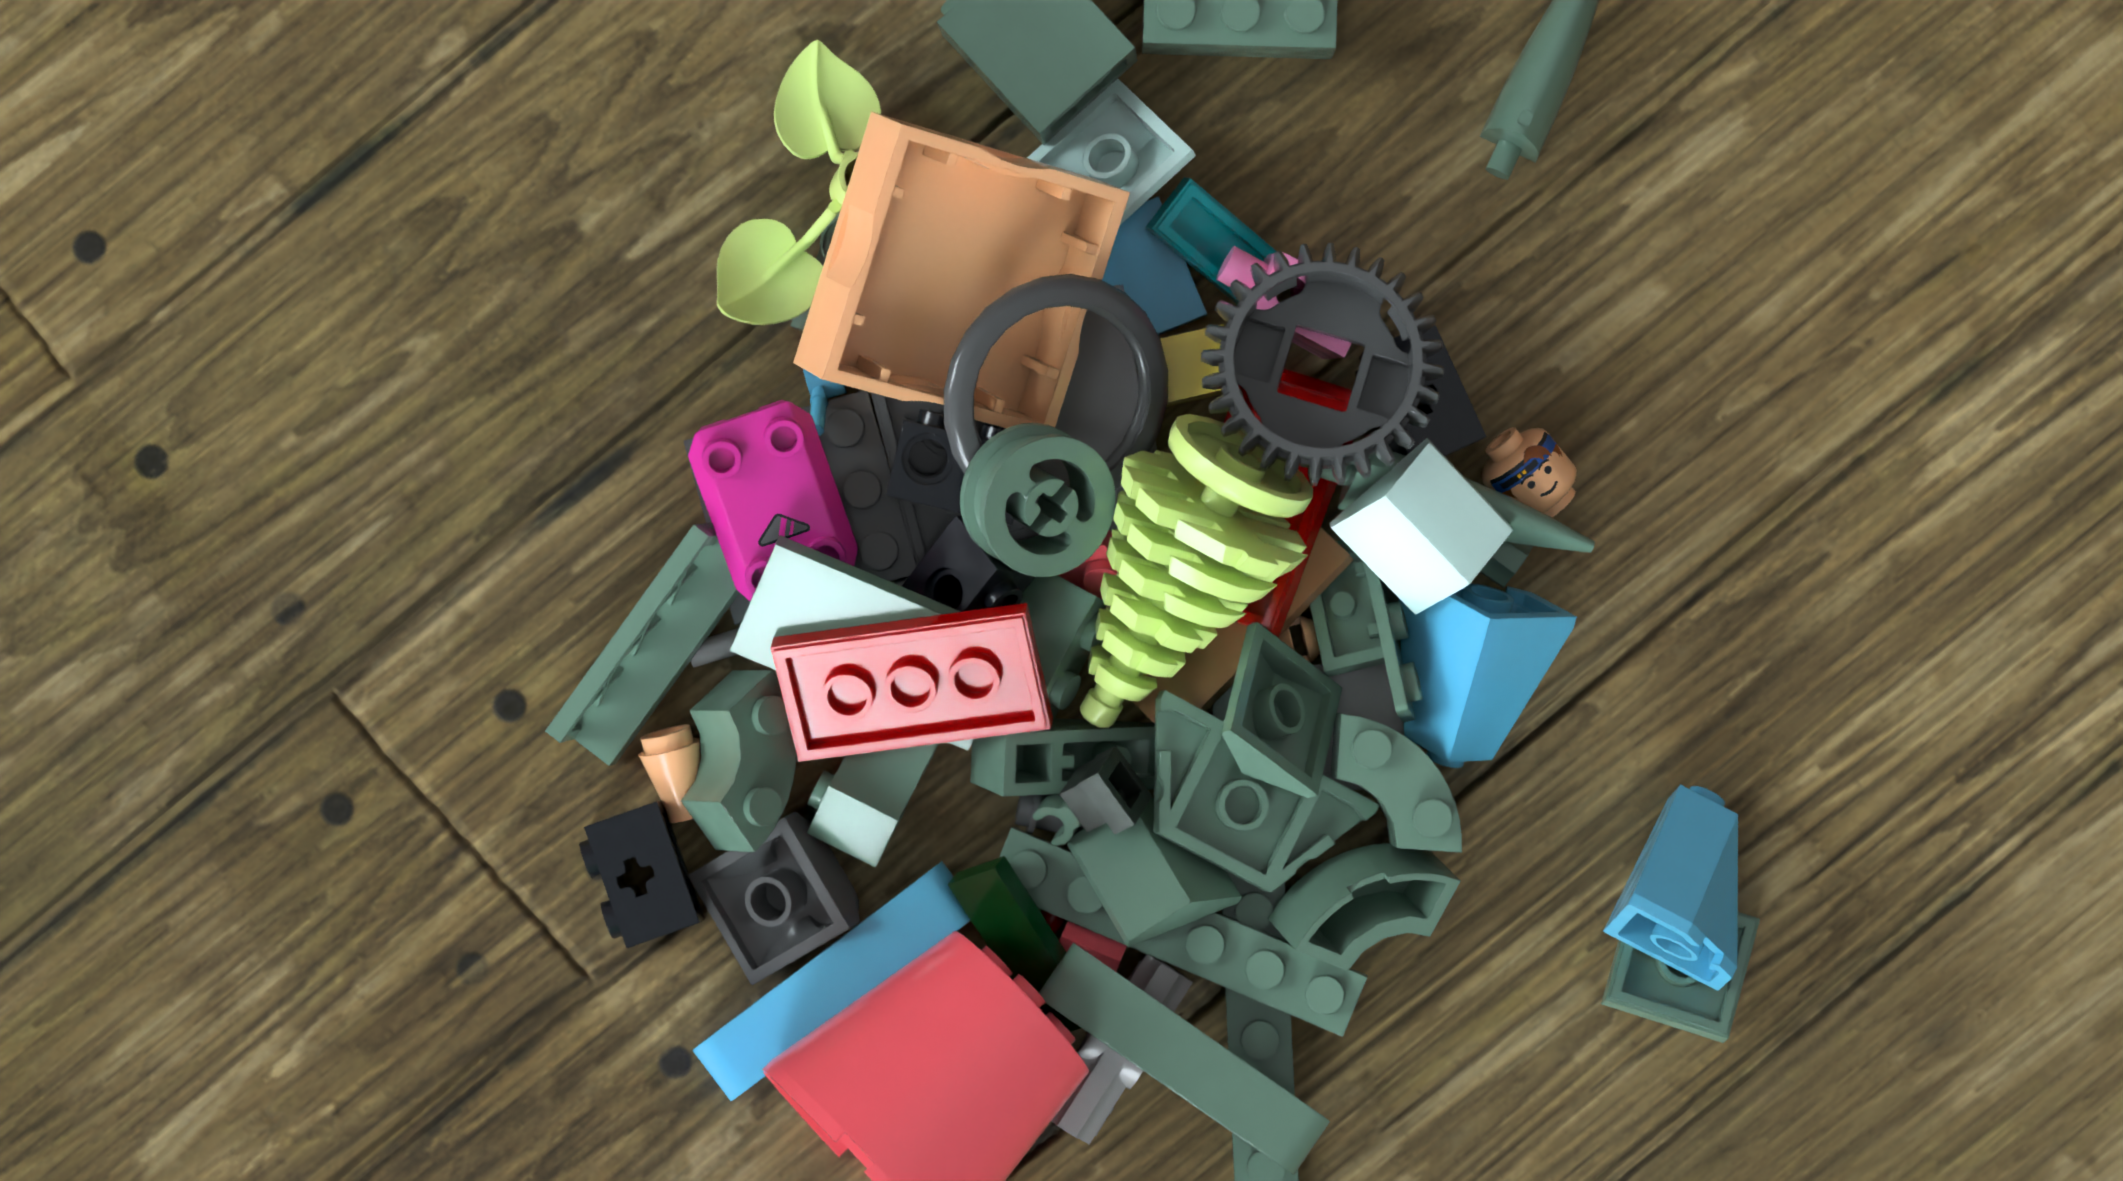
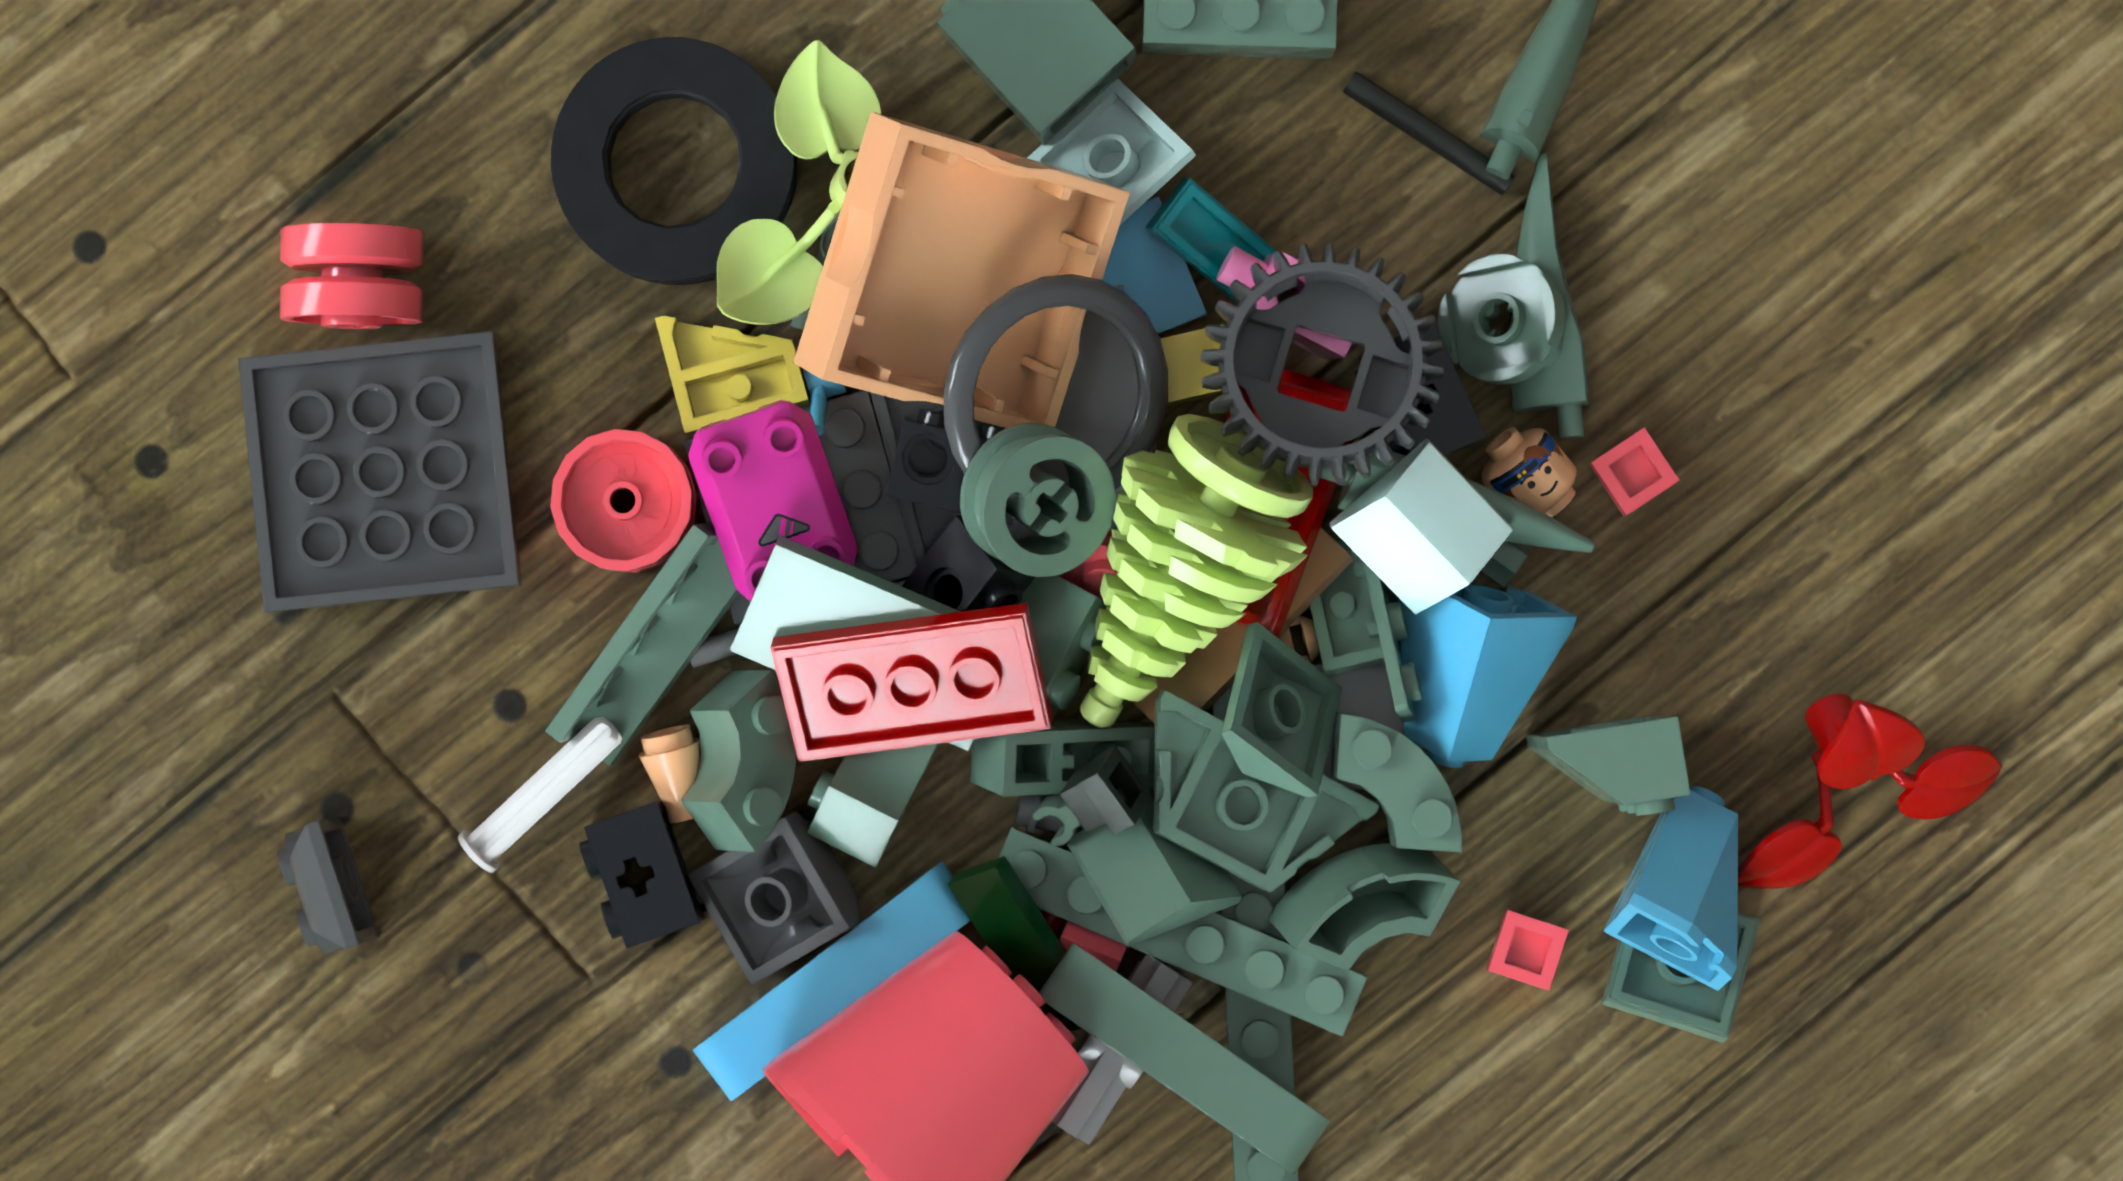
none -> dark grey plate [238,331,522,613]
none -> dark grey slope [277,817,379,955]
none -> coral wheel [280,223,424,329]
none -> white axle [458,717,622,873]
none -> coral wheel [550,429,700,573]
none -> black tyre [551,37,798,285]
none -> light yellow wing [655,316,811,439]
none -> pearl dark grey bar [1343,71,1516,196]
none -> sand green plate [1438,254,1566,385]
none -> coral plate [1486,909,1569,991]
none -> sand green piece [1510,153,1590,439]
none -> sand green slope [1526,715,1691,816]
none -> coral plate [1589,427,1680,517]
none -> red plant [1738,694,2003,889]

